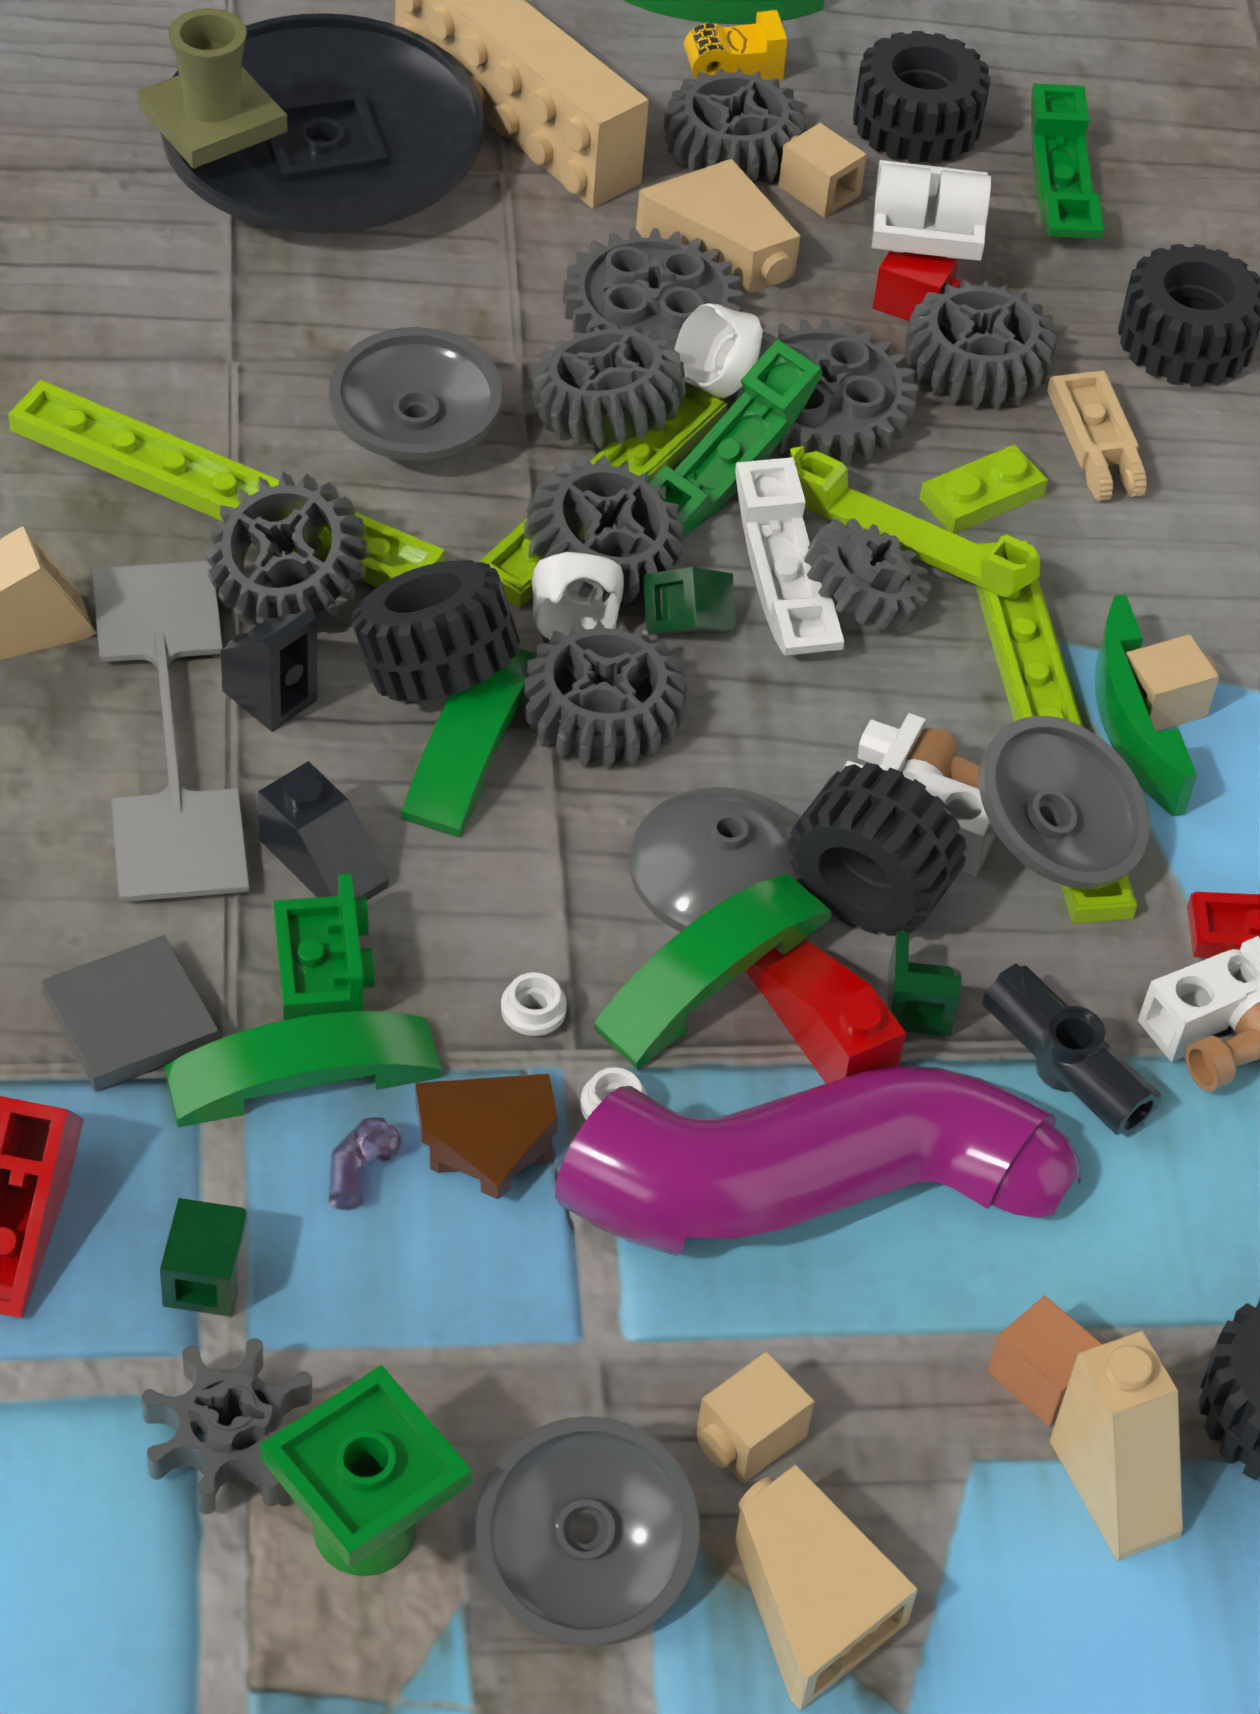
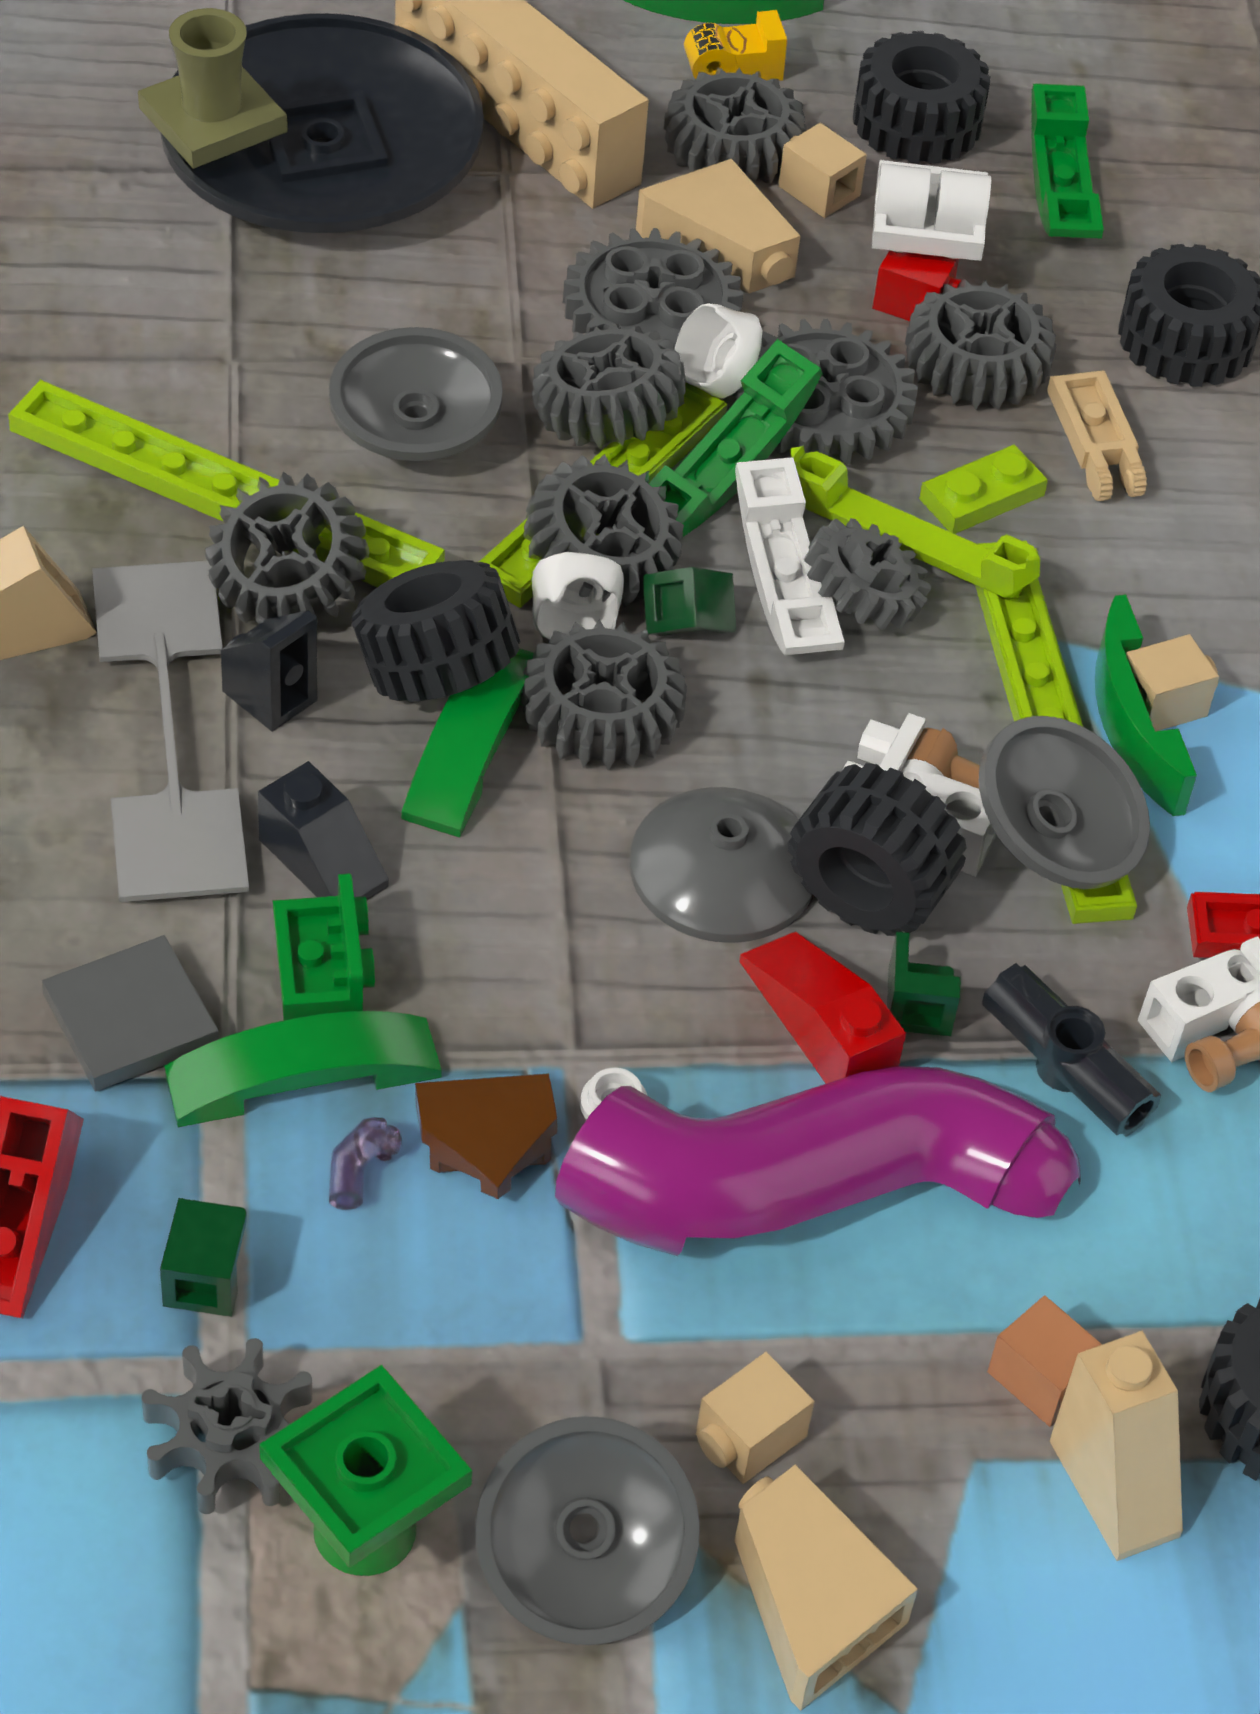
white plate [501,972,567,1036] -> none
green slope [594,873,832,1070] -> none

